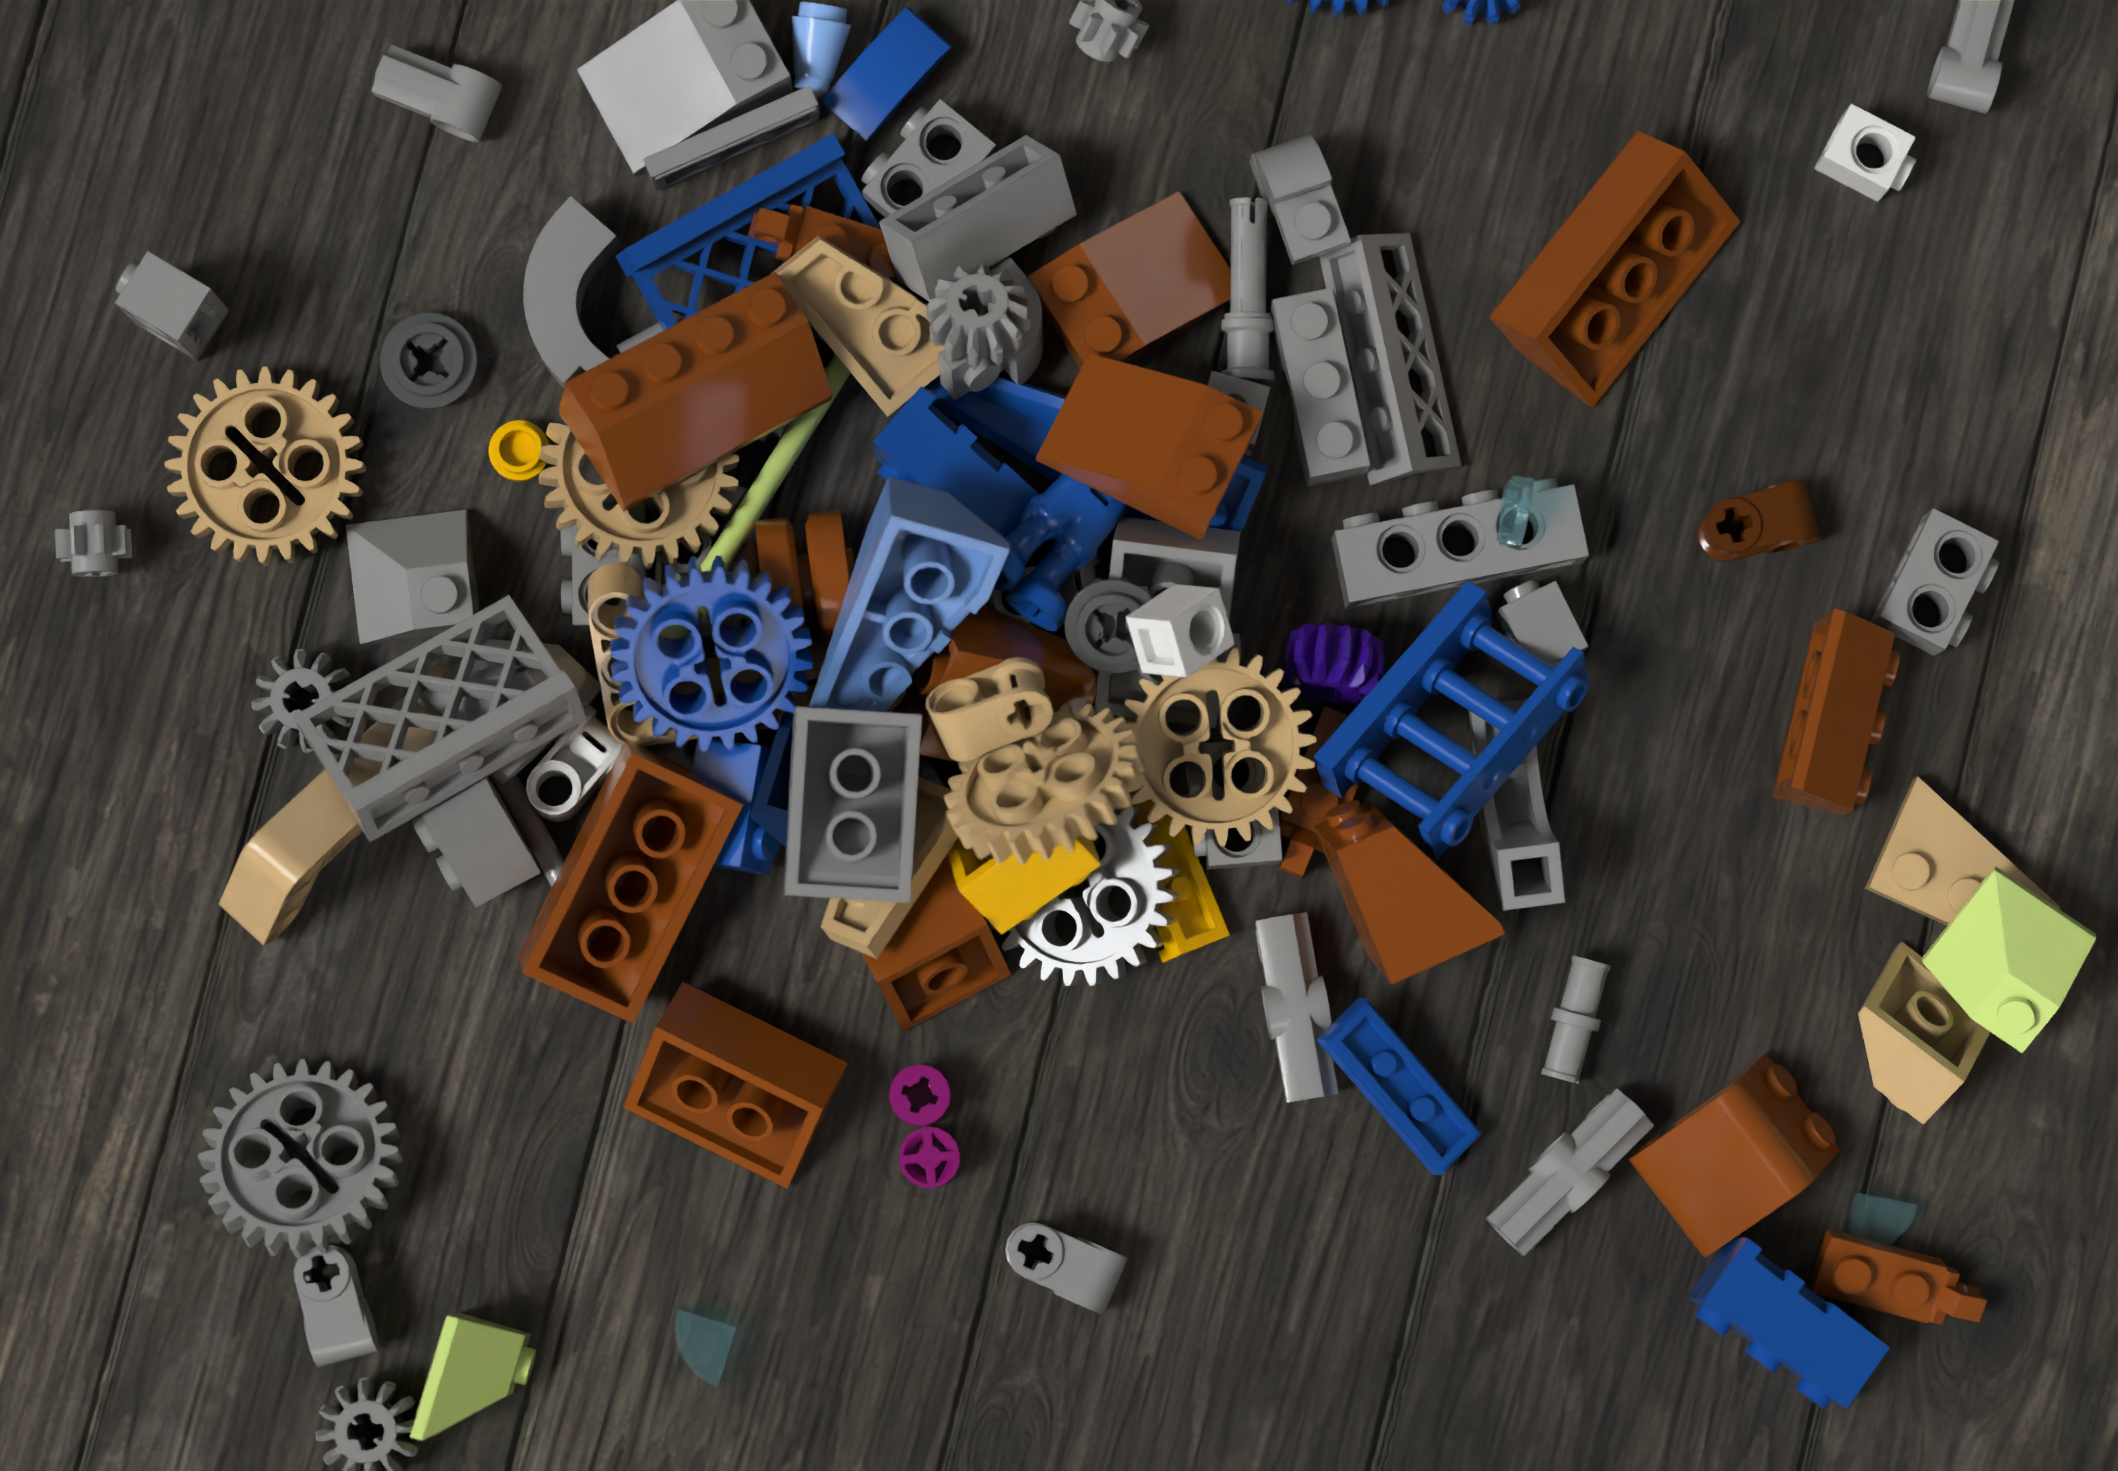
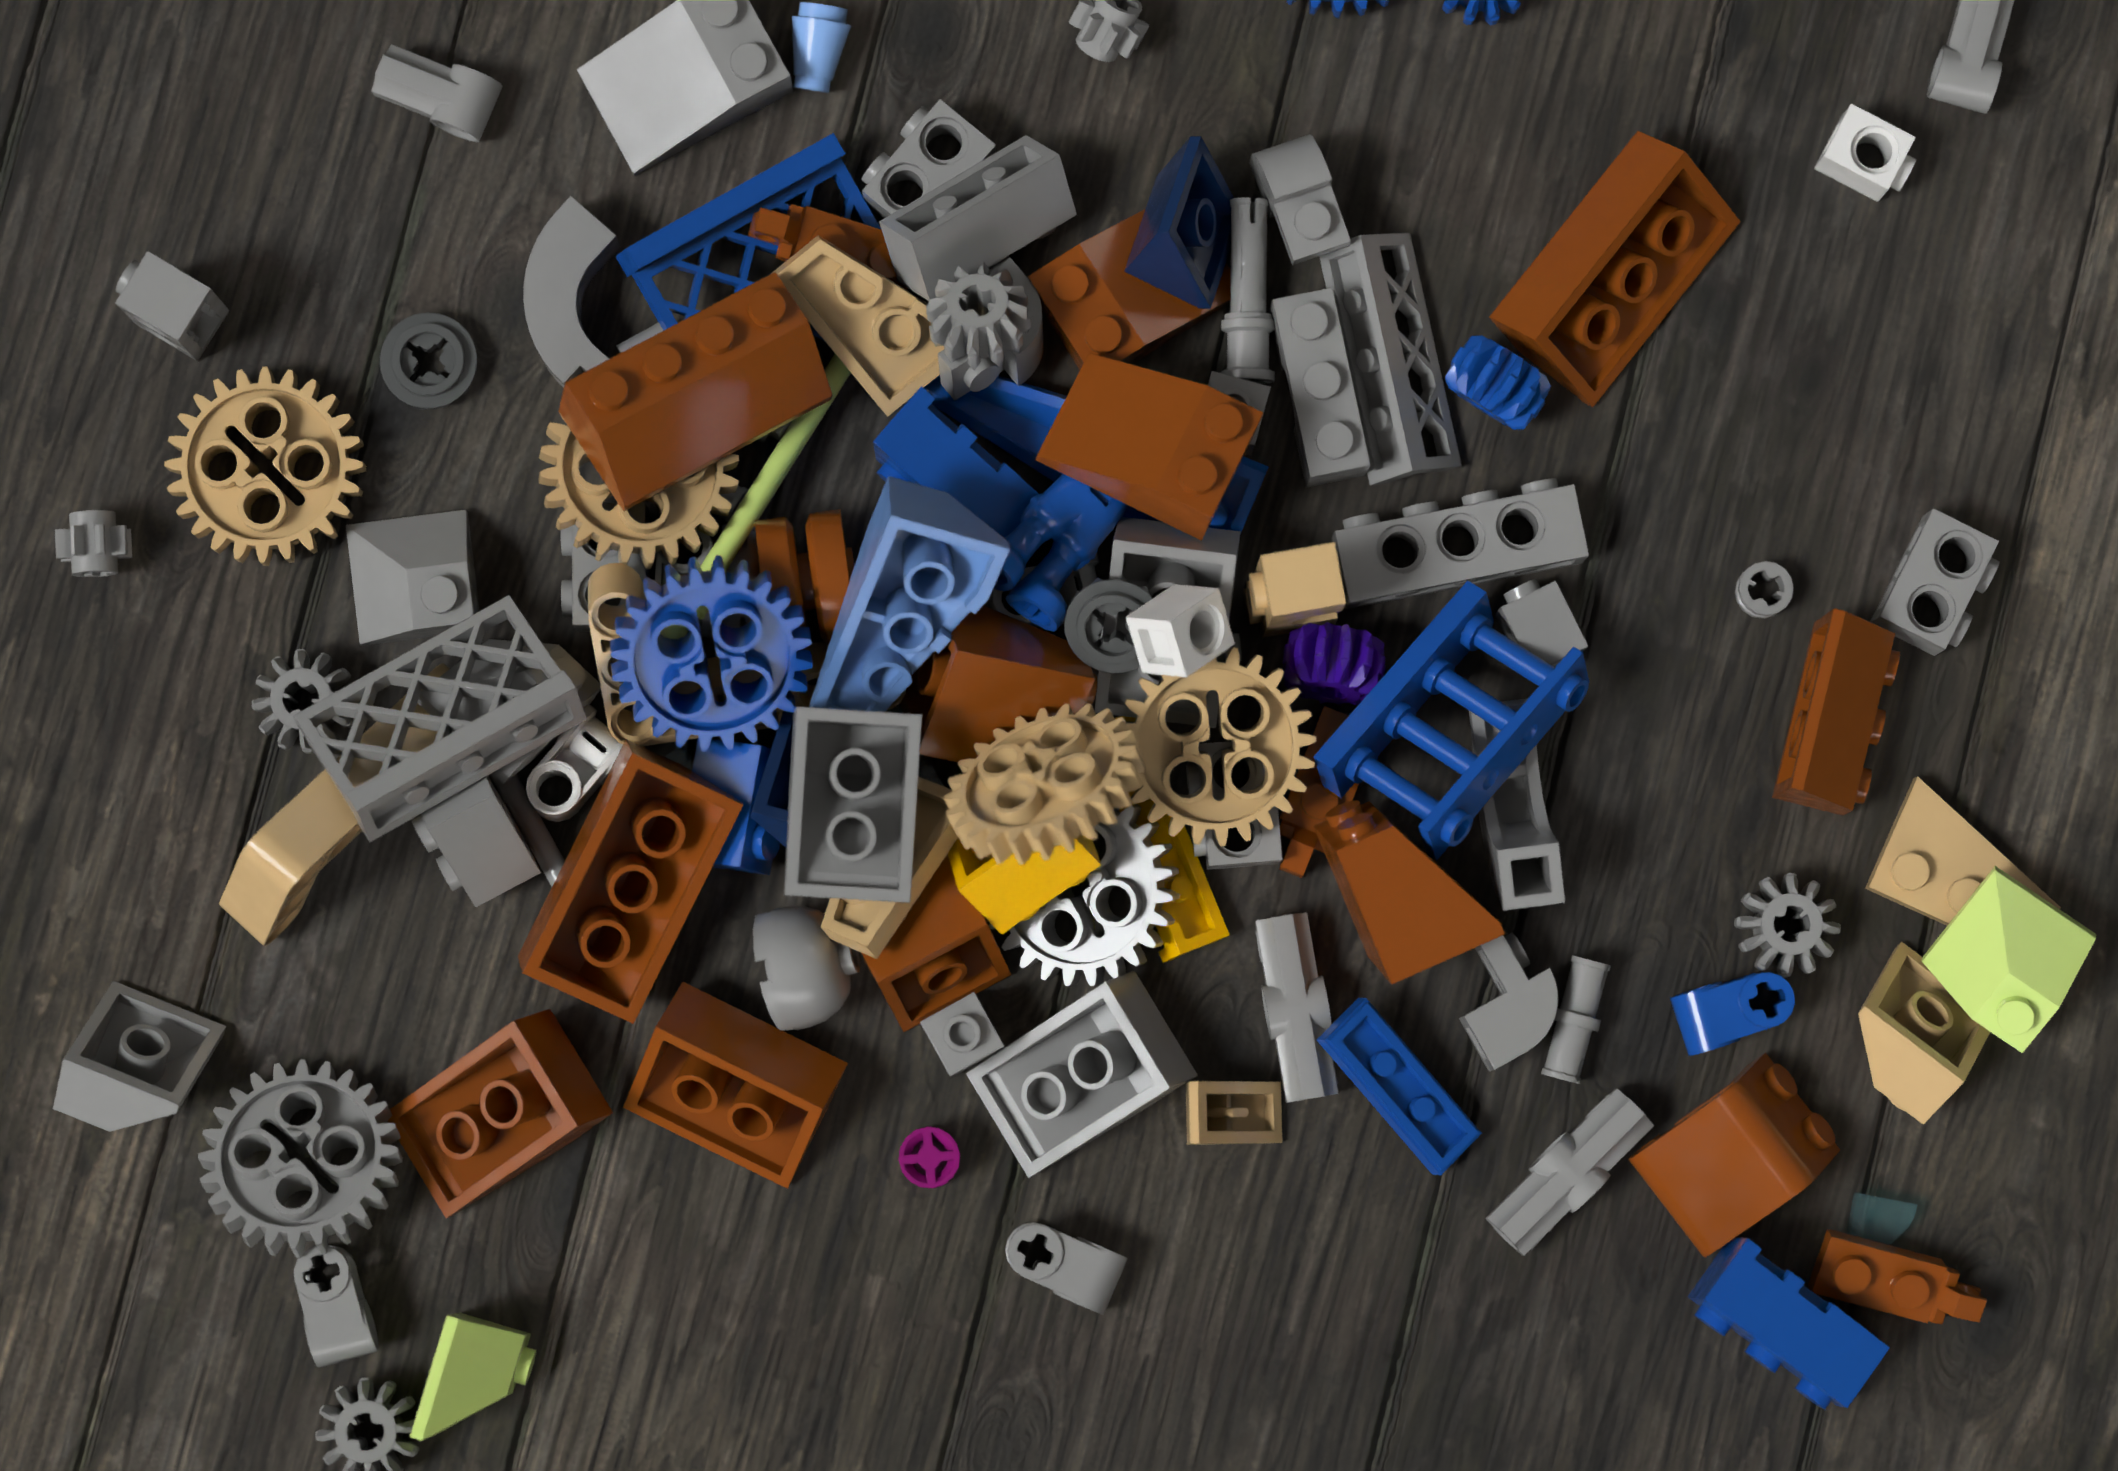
yellow plate [489,420,549,482] -> none
light grey tile [643,85,820,191] -> none
clear light blue tile [675,1309,738,1387] -> none
blue slope [822,7,953,141] -> none
magenta wheel [889,1064,951,1127] -> none
tan piece [926,657,1053,762] -> none
clear light blue tile [1497,476,1534,548] -> none
reddish brown piece [1697,479,1821,562] -> none
none -> light grey slope [53,981,226,1132]
none -> dark orange slope [388,1009,613,1218]
none -> light grey cylinder [753,906,860,1031]
none -> light grey brick [920,992,1004,1078]
none -> light grey slope [966,970,1198,1178]
none -> dark blue slope [1124,136,1234,309]
none -> tan slope [1186,1081,1282,1145]
none -> tan arch [1243,542,1346,638]
none -> blue gear [1445,335,1551,430]
none -> light grey brick [1459,933,1558,1071]
none -> blue piece [1670,972,1795,1056]
none -> light grey gear [1734,873,1841,978]
none -> light grey bush [1735,561,1794,619]

